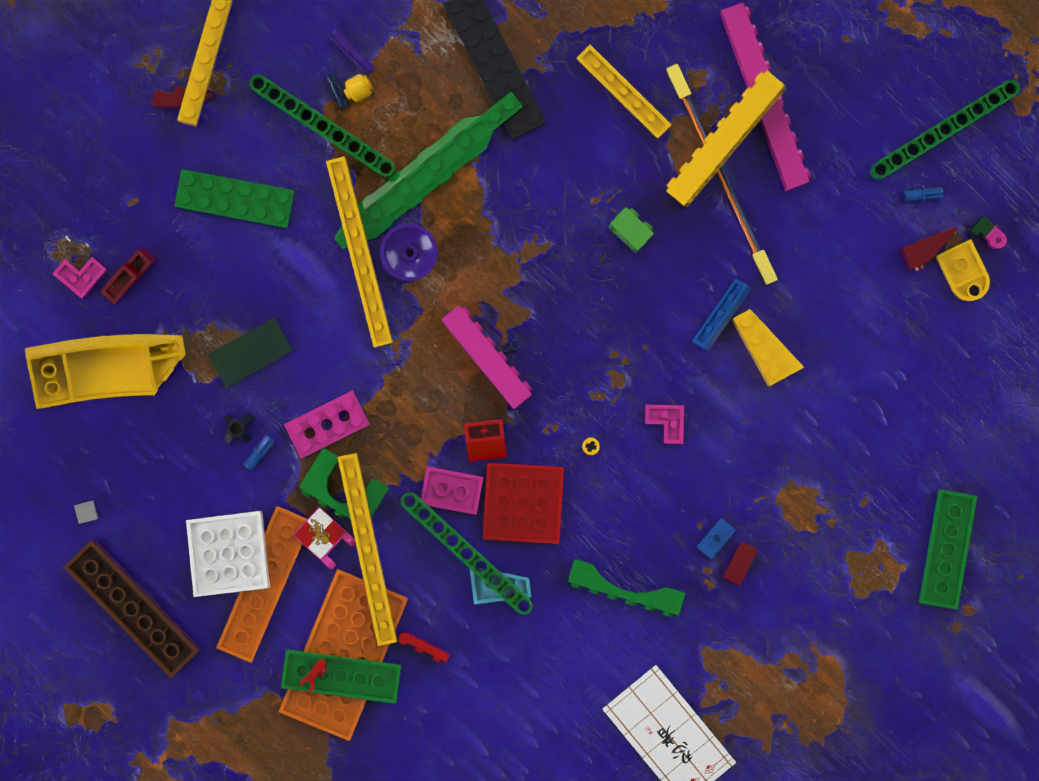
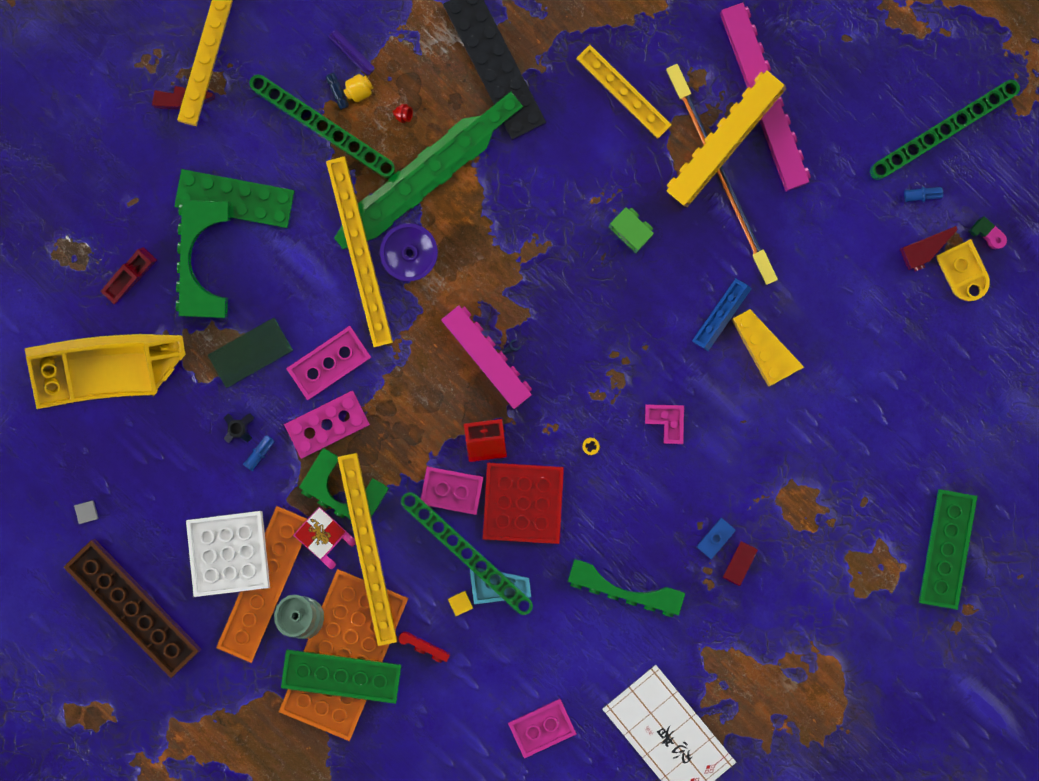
dark pink plate [53,257,107,299] -> none
red plate [300,657,327,692] -> none
none -> green arch [176,200,231,318]
none -> sand green wheel [274,595,324,639]
none -> dark pink plate [286,326,372,400]
none -> red plate [392,104,413,123]
none -> yellow tile [448,591,473,616]
none -> dark pink plate [508,699,576,758]

